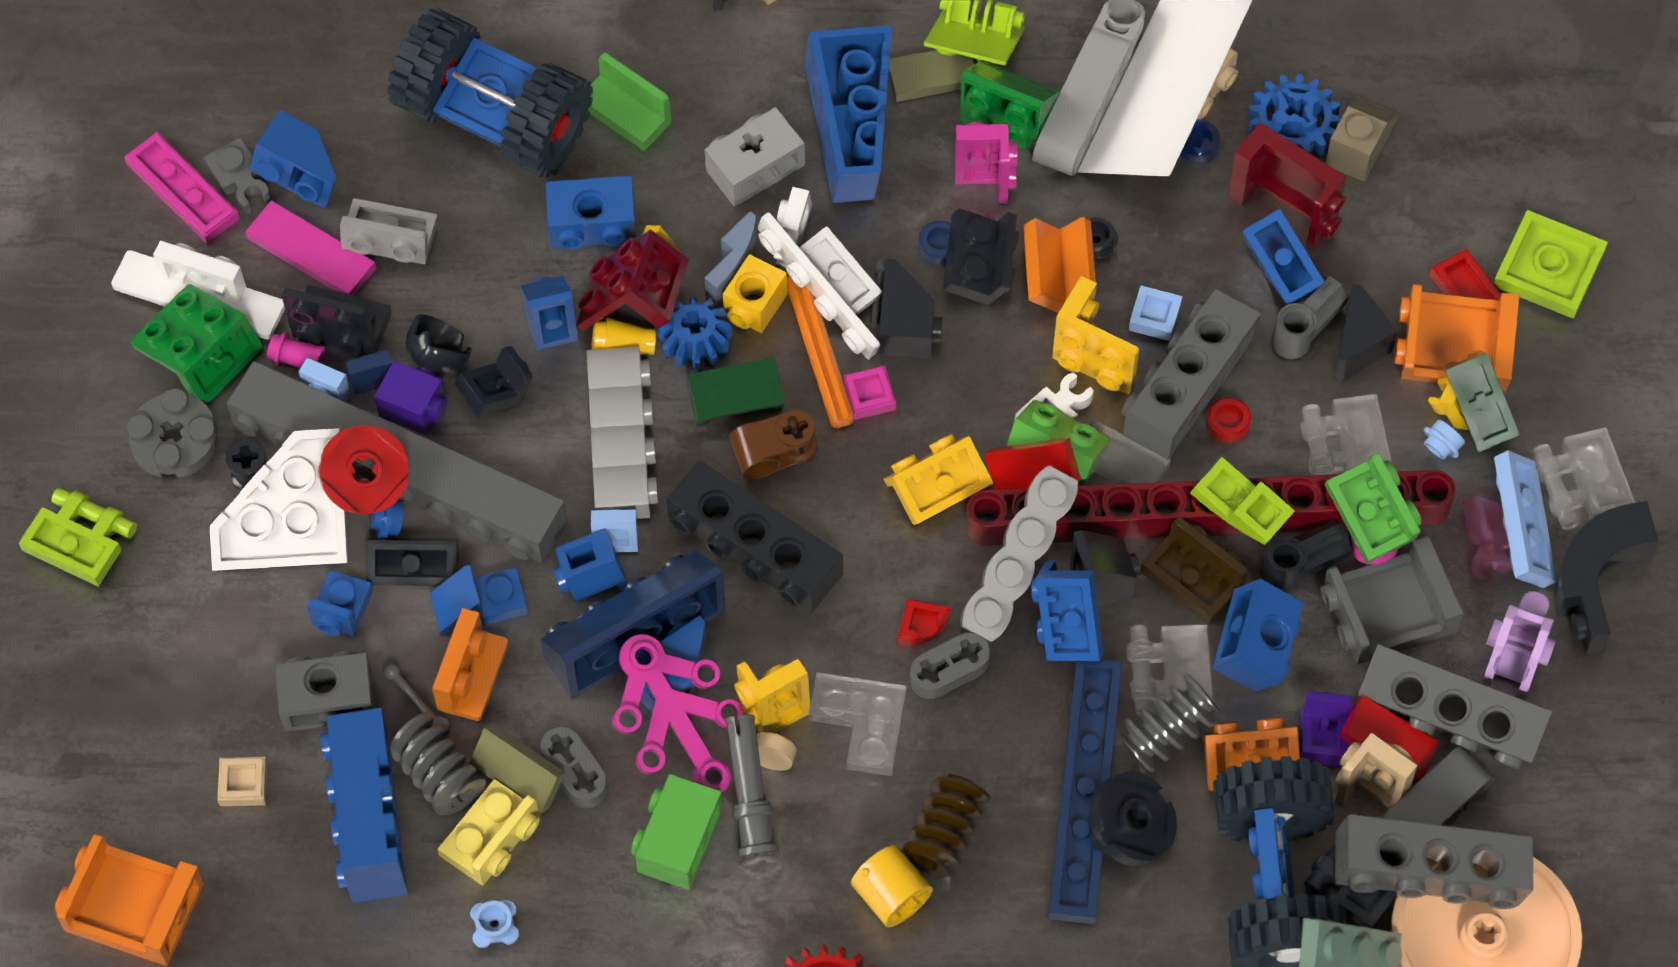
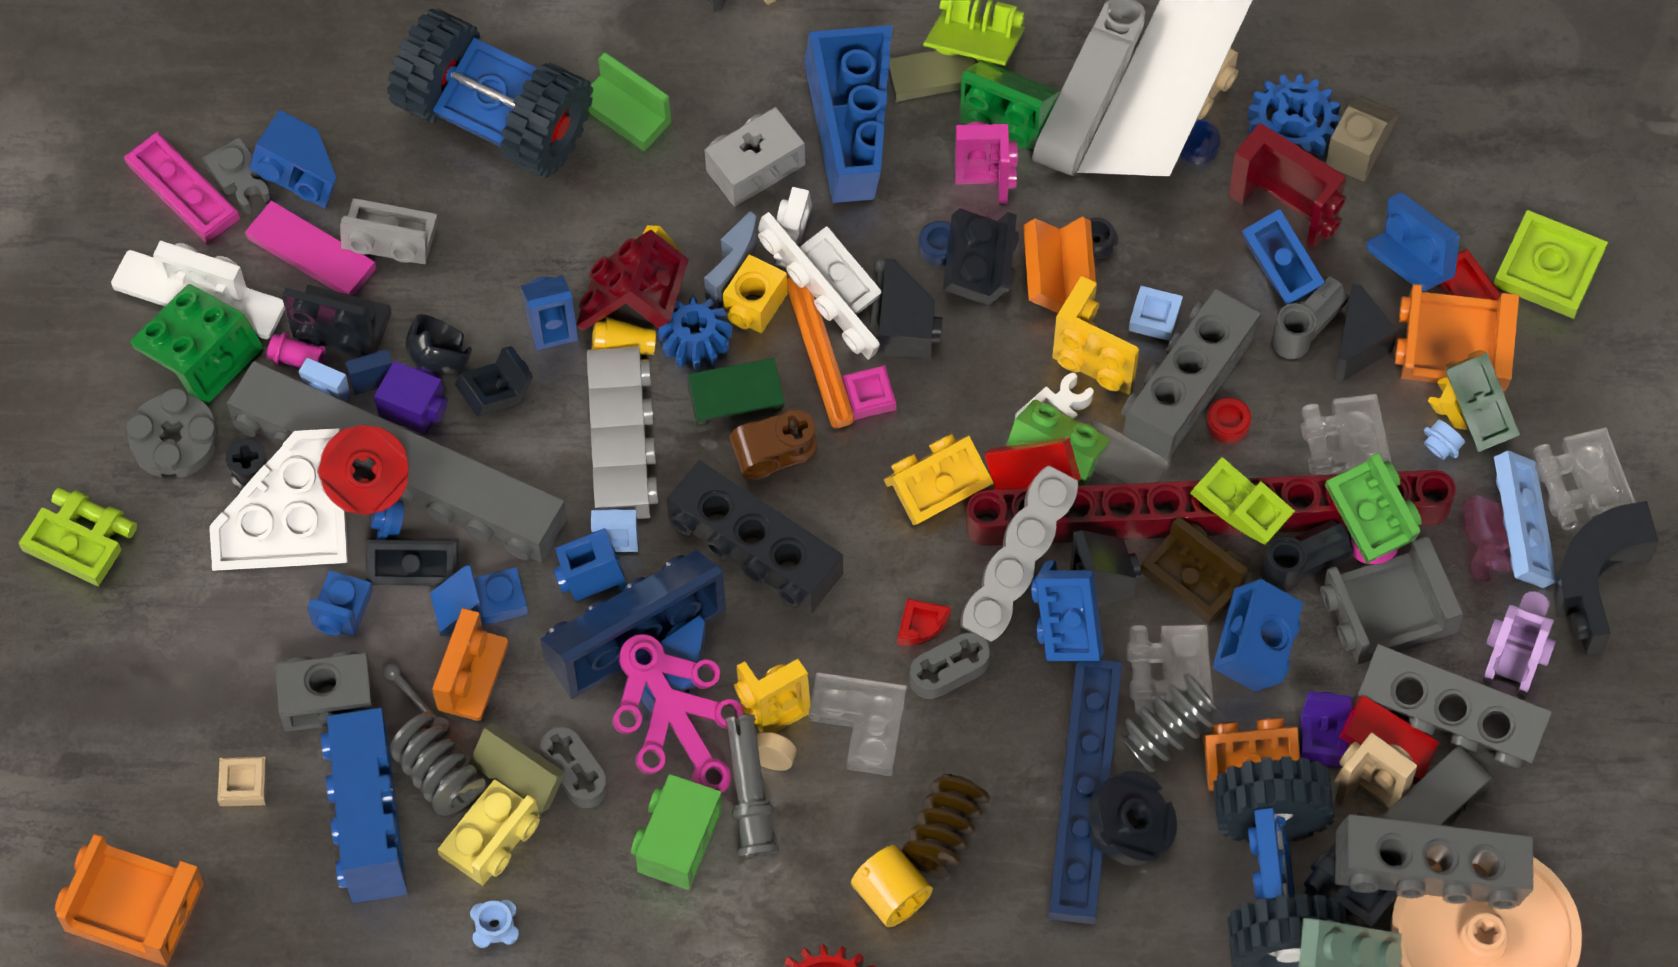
blue brick [545,176,636,250] -> none
none -> blue bracket [1366,192,1460,291]

